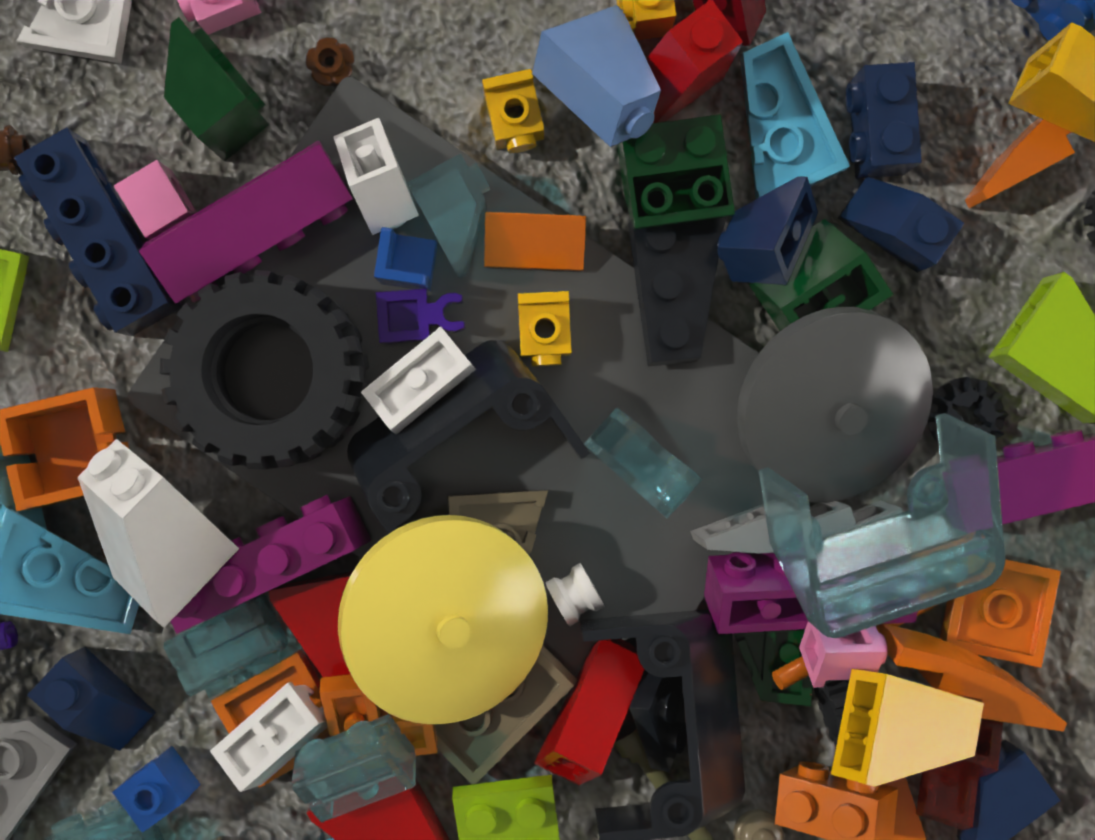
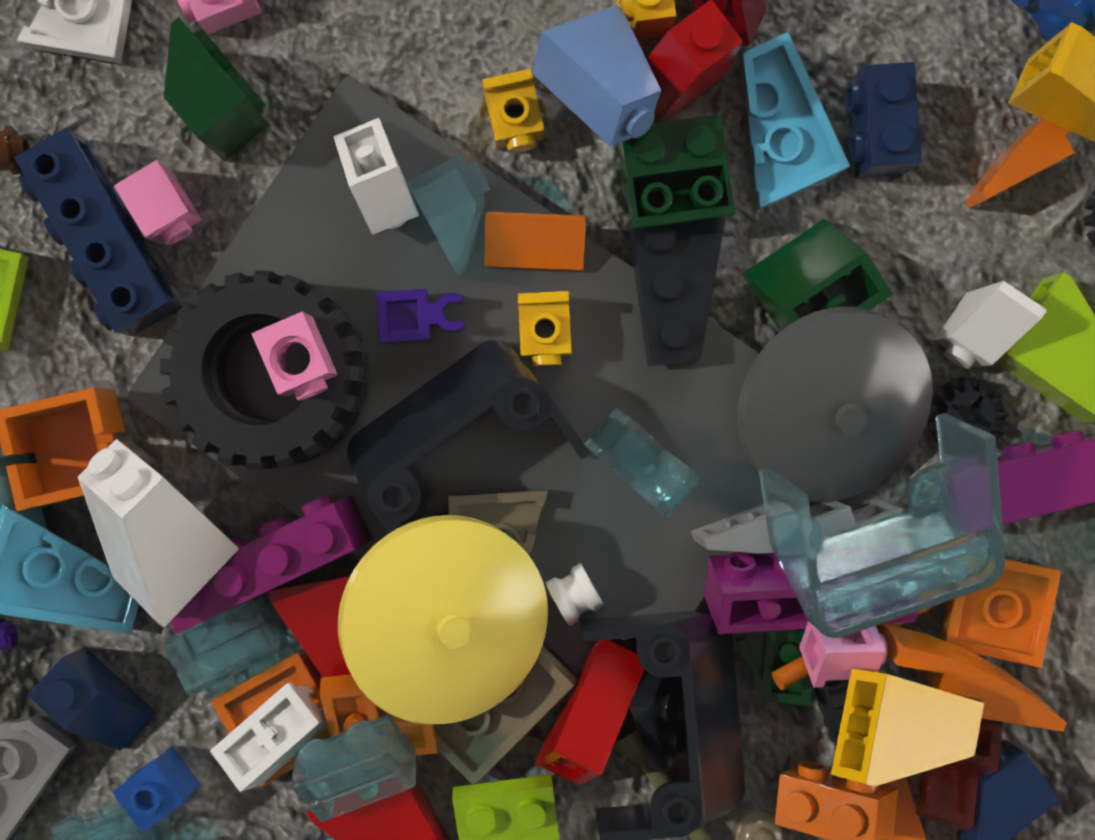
magenta brick [139,140,353,304] -> none
reddish brown plate [306,37,355,86] -> none
white panel [361,327,476,435] -> none
blue panel [374,227,438,292] -> none
dark blue slope [718,176,818,285] -> none
dark blue slope [838,177,964,273] -> none
none -> bright pink brick [251,311,338,401]
none -> white slope [934,281,1047,369]

